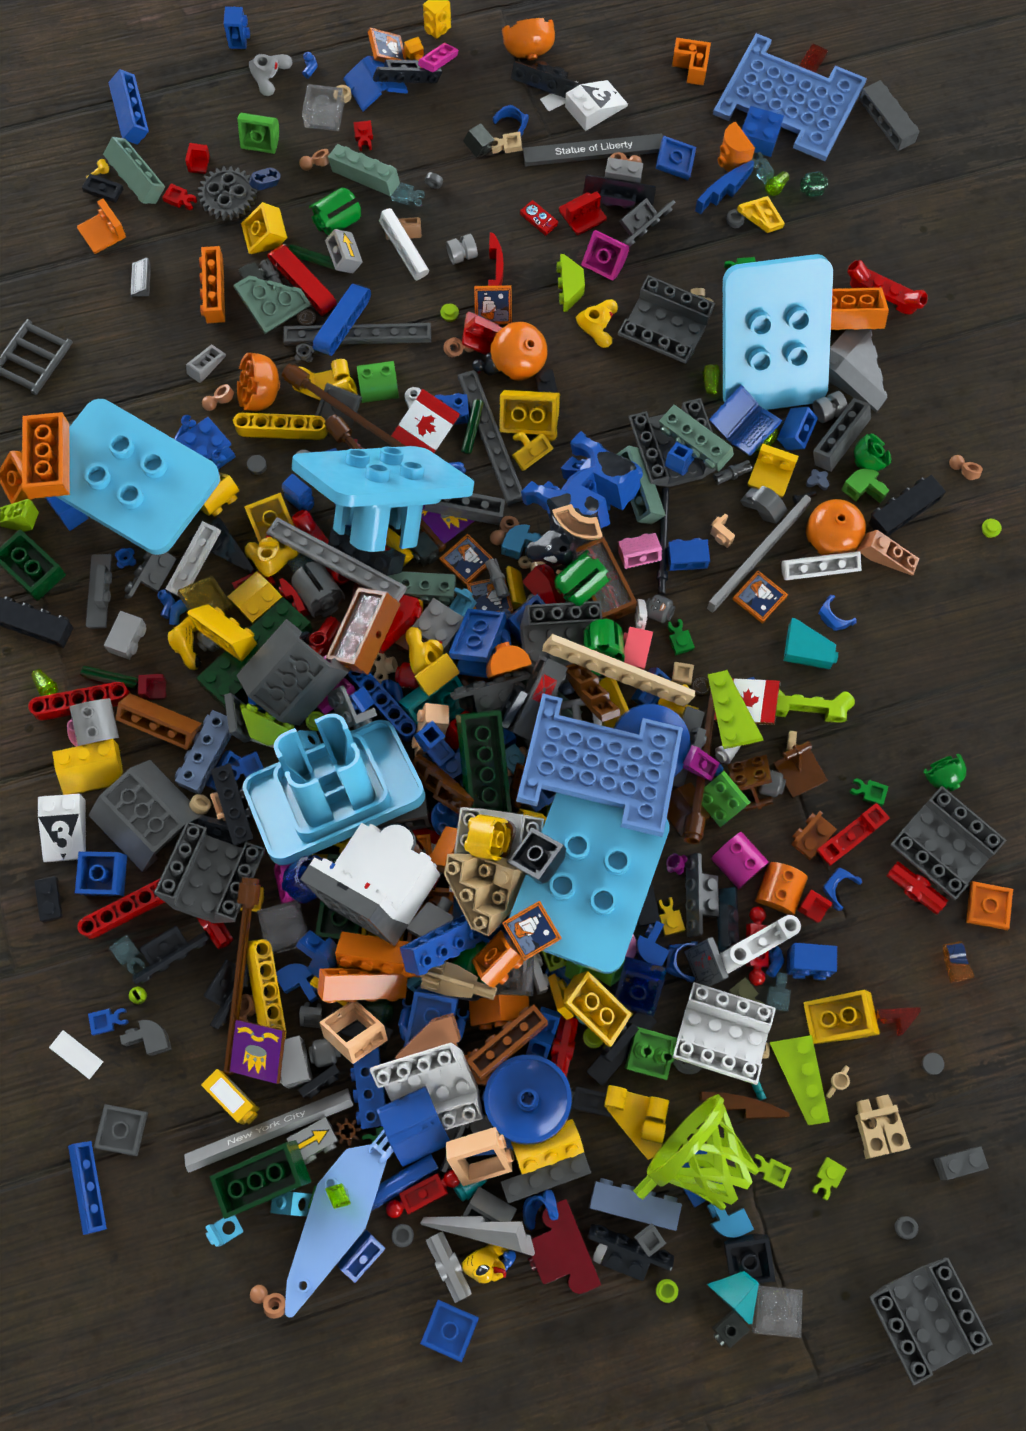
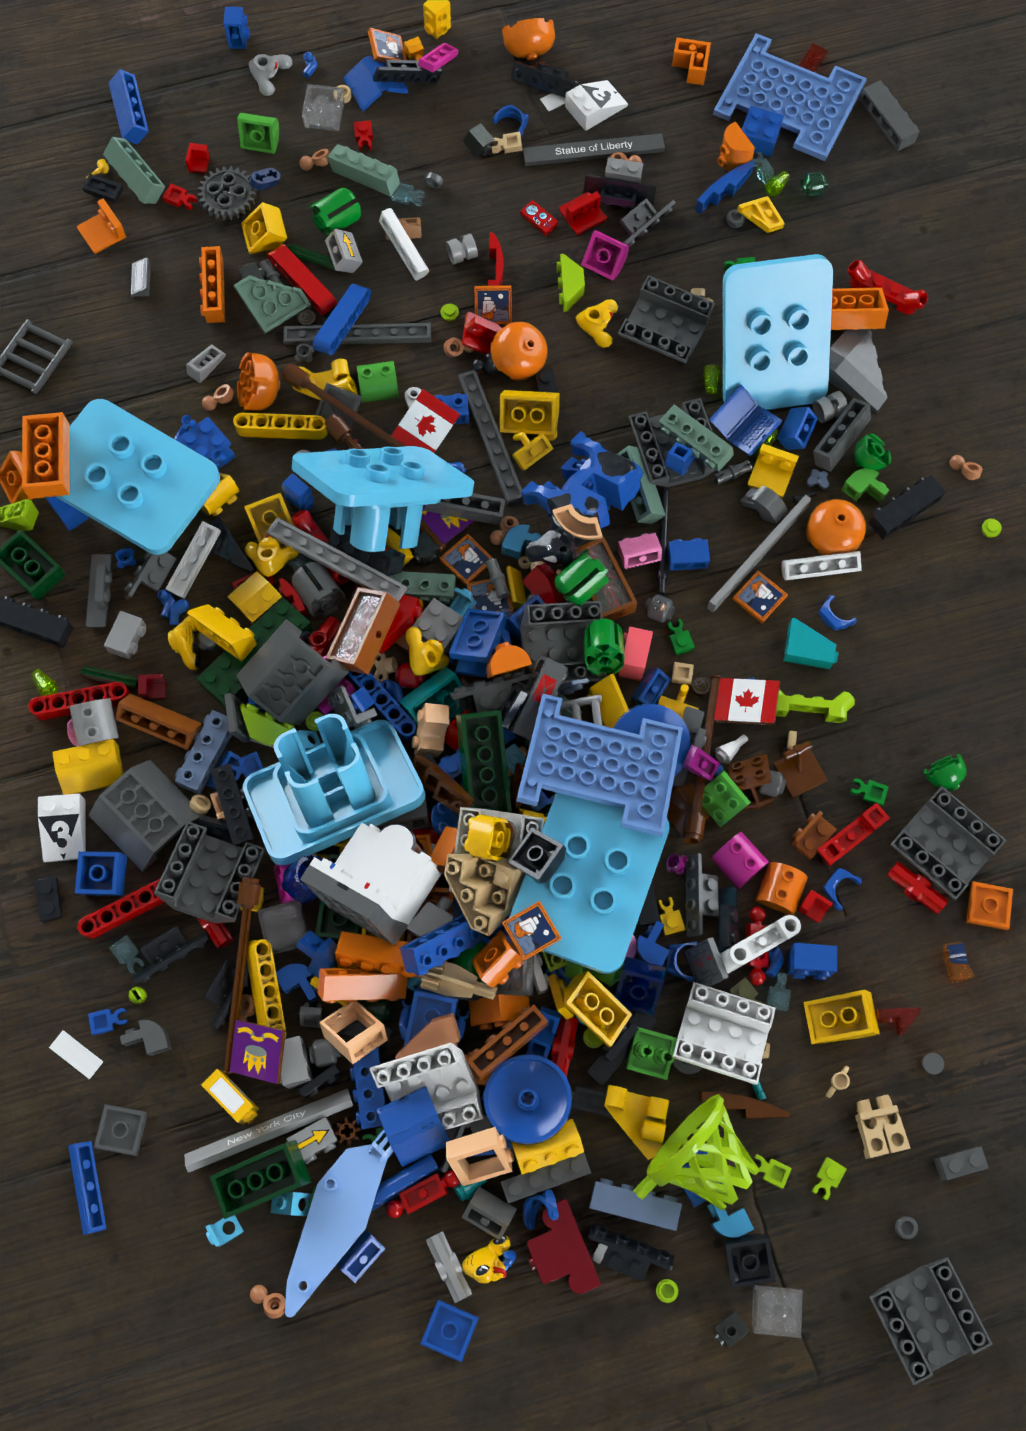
clear yellow plate [177,576,233,612] -> none
dark grey tile [247,455,267,475] -> none
clear neon green slope [325,1183,351,1209] -> none
dark grey tile [392,1224,414,1247] -> none
blue brick [414,720,455,767] -> none
yellow slope [415,653,460,696] -> none
light grey wedge [420,1216,535,1256] -> none
dark green axle [461,399,484,454] -> none
tan plate [542,634,695,707] -> none
reddish brown slope [565,663,620,722] -> none
dark grey tile [634,1223,666,1257] -> none
white tile [635,599,647,630] -> none
blue plate [655,136,696,180] -> none
teal slope [707,1271,759,1324] -> none
lime wing [708,670,764,749] -> none
light nougat bracket [710,514,735,548] -> none
lime wing [769,1035,830,1125] -> none
nougat slope [856,530,919,576] -> none

